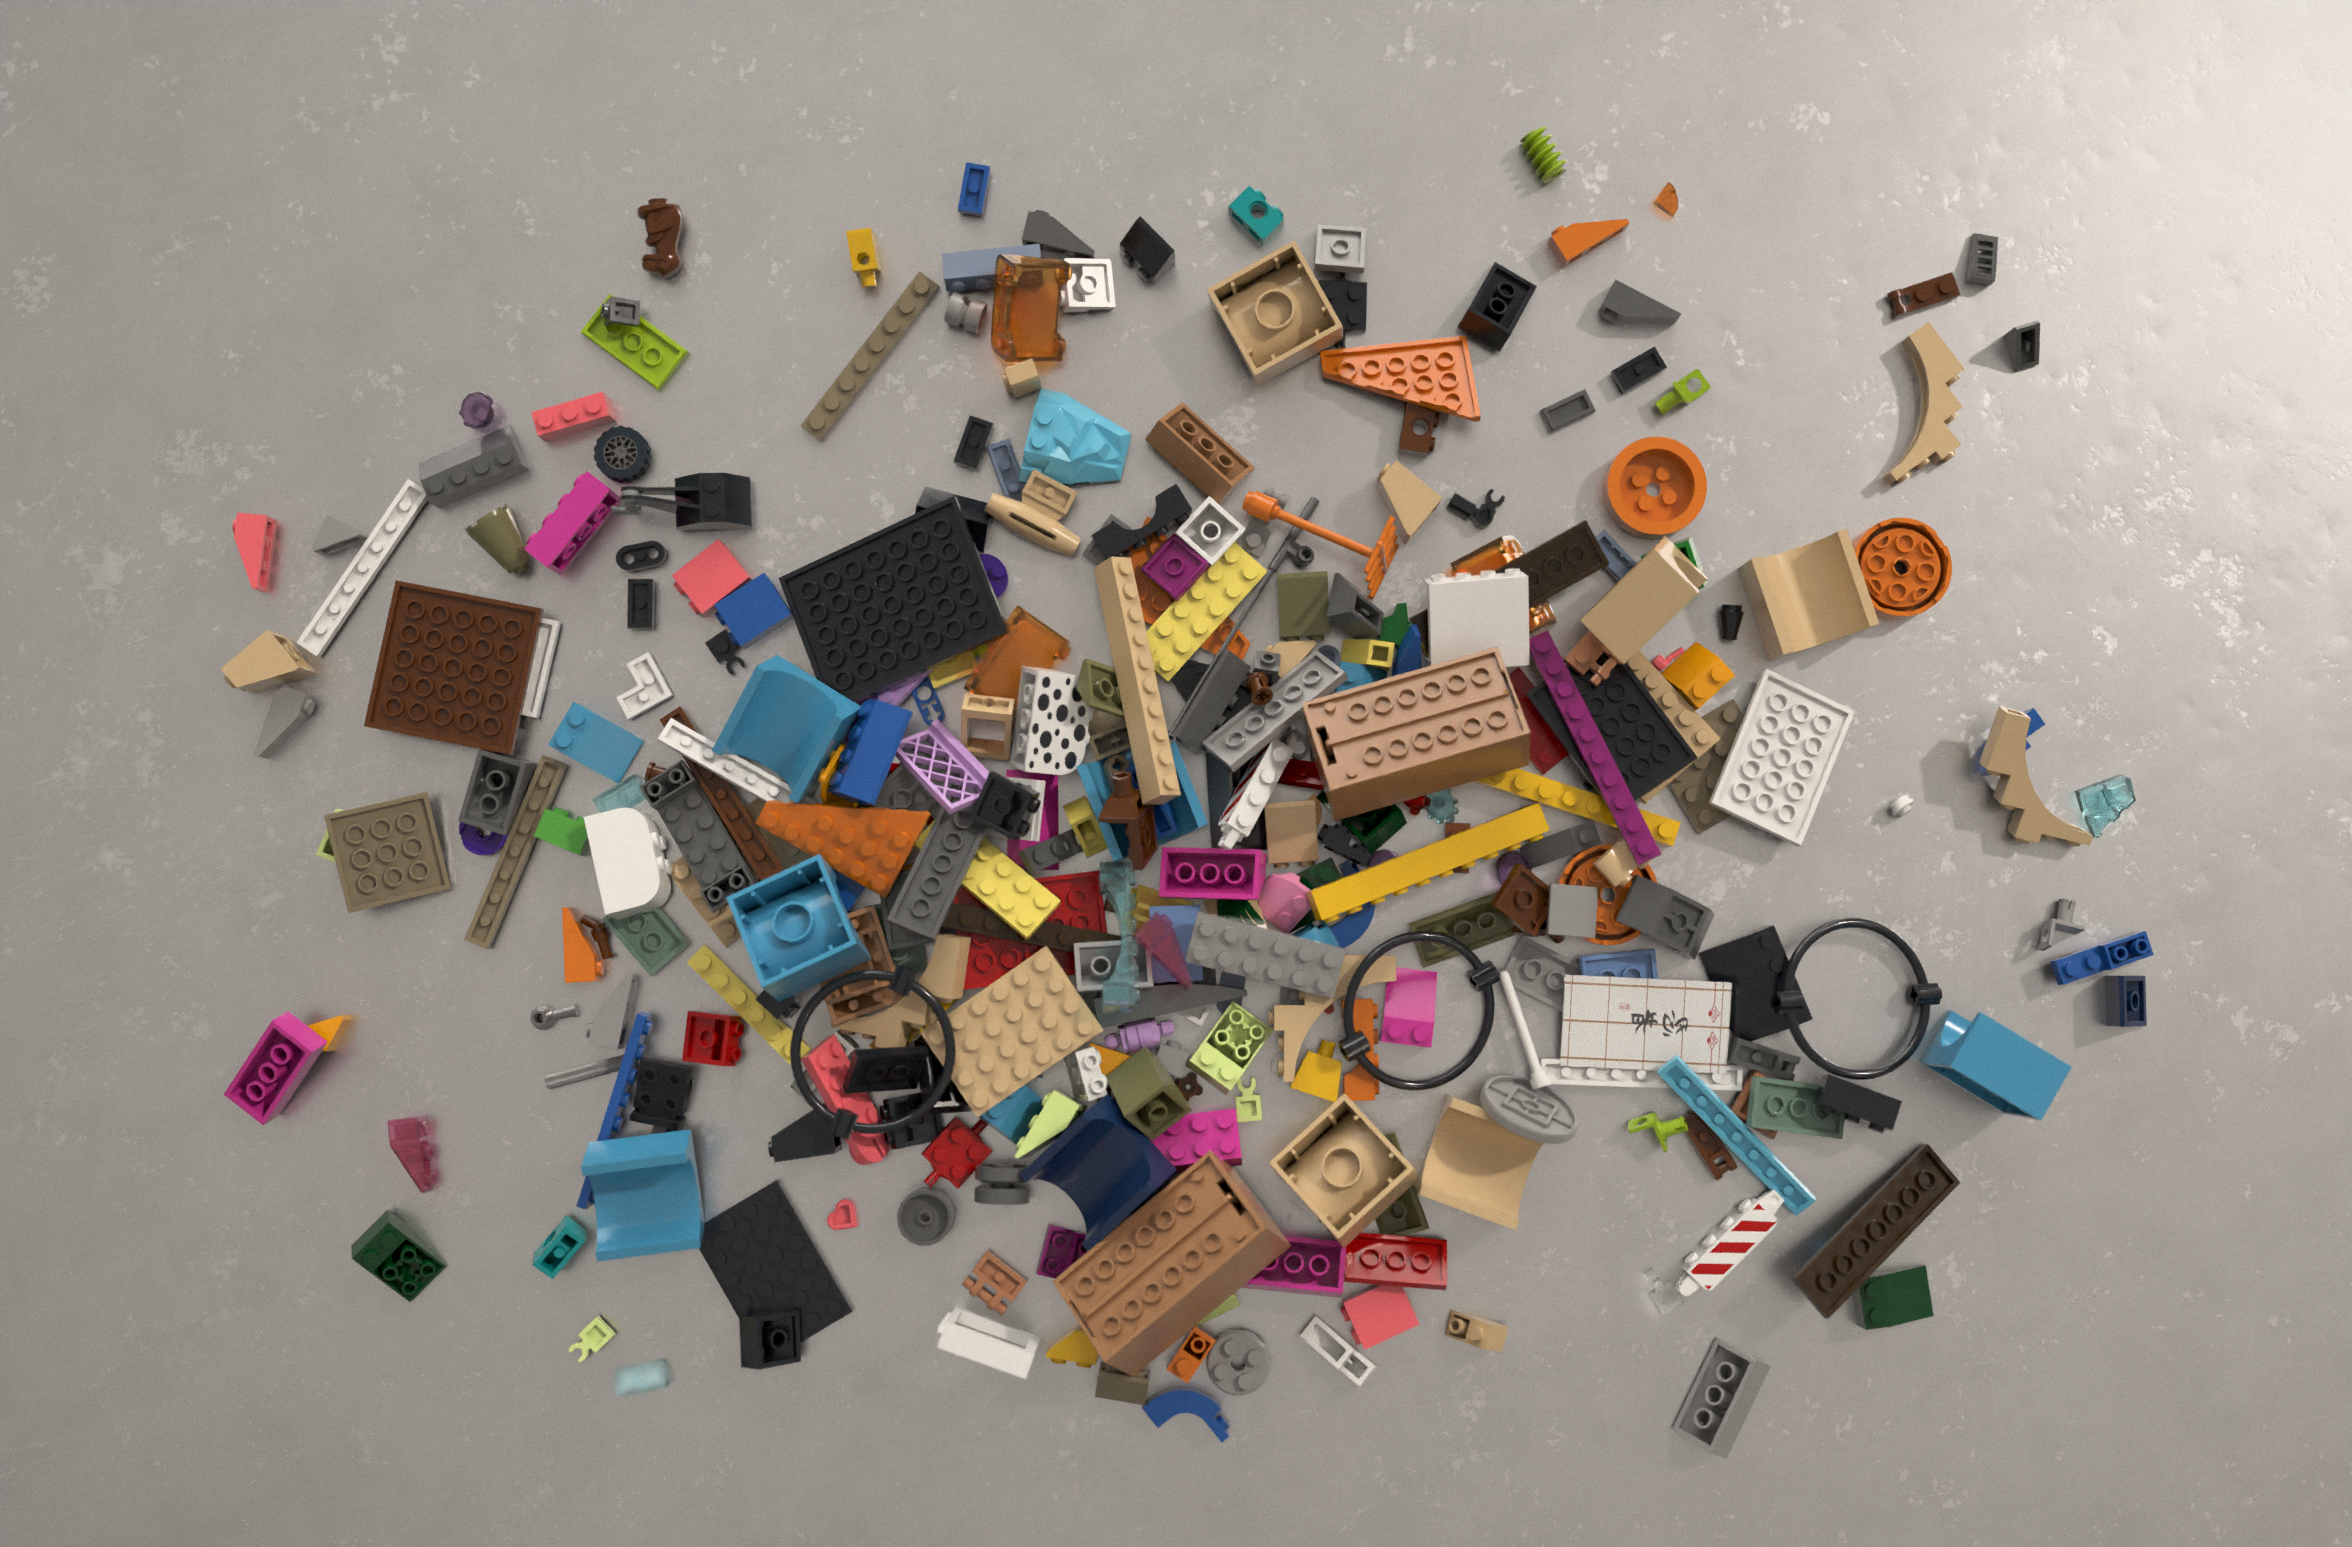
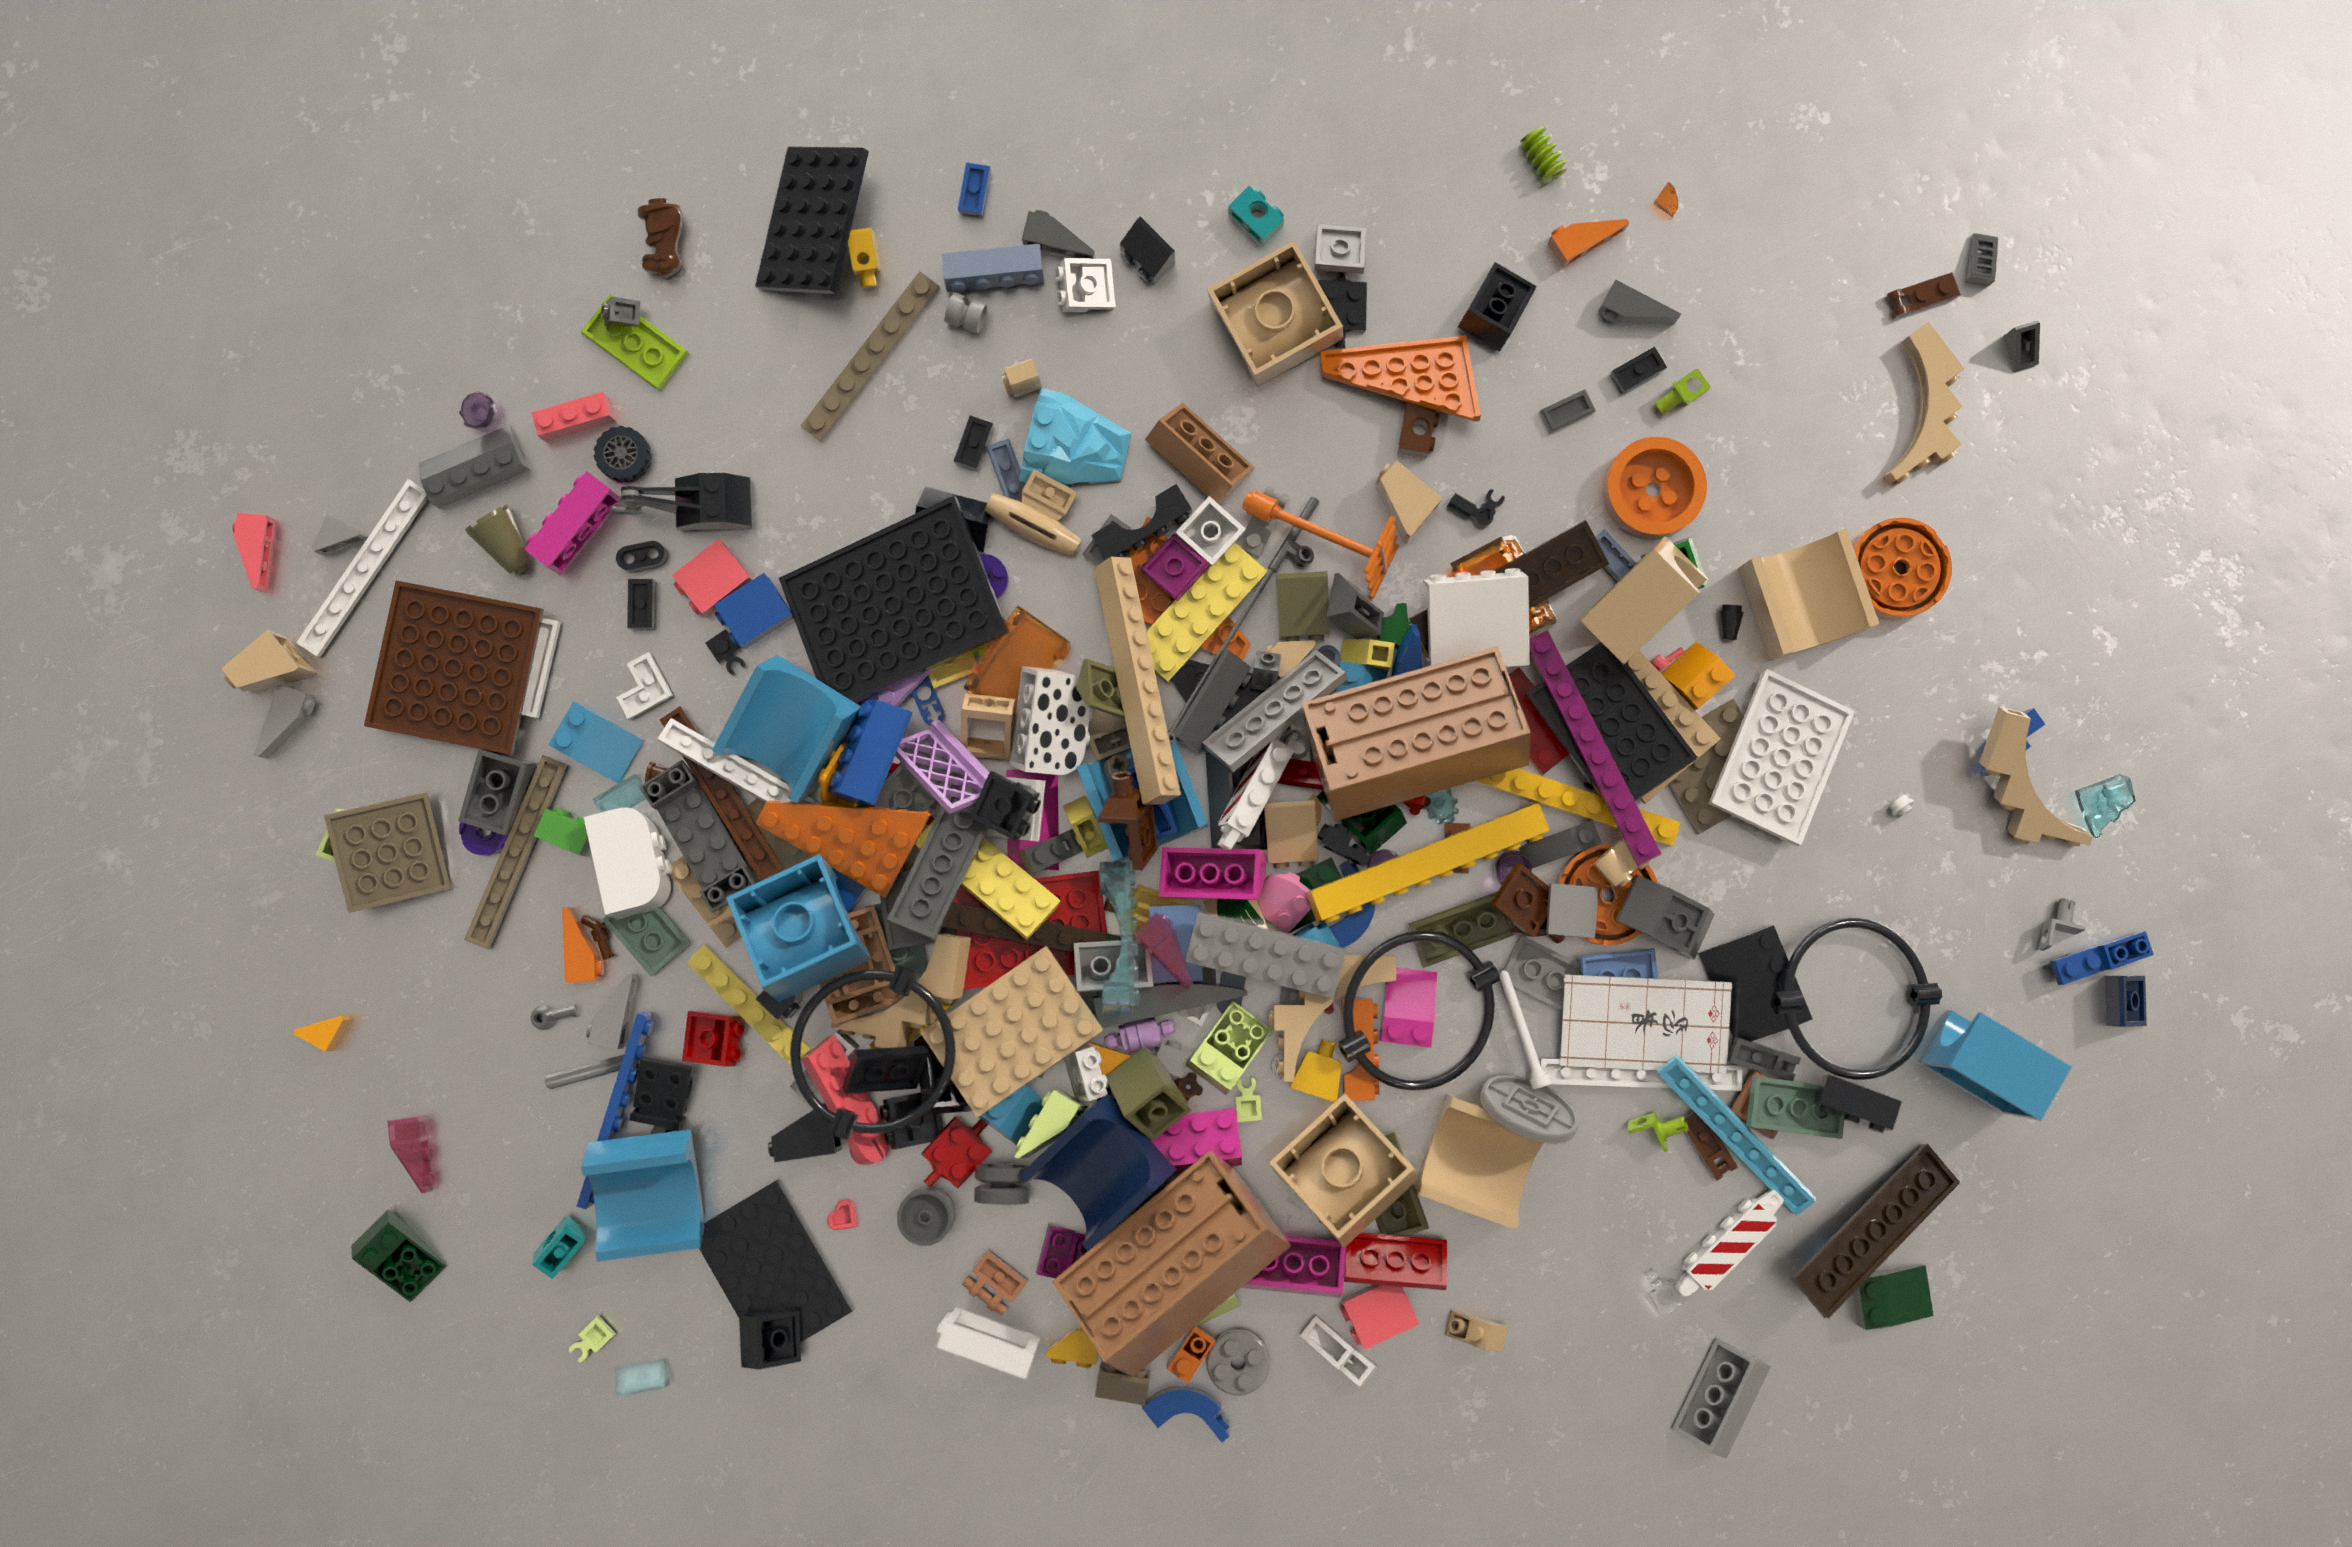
dark pink brick [223,1011,328,1125] -> none
clear orange windscreen [991,254,1072,362] -> none
reddish brown bush [1246,672,1273,705] -> none
nougat plate [1563,630,1622,687] -> none
none -> black plate [755,147,869,294]

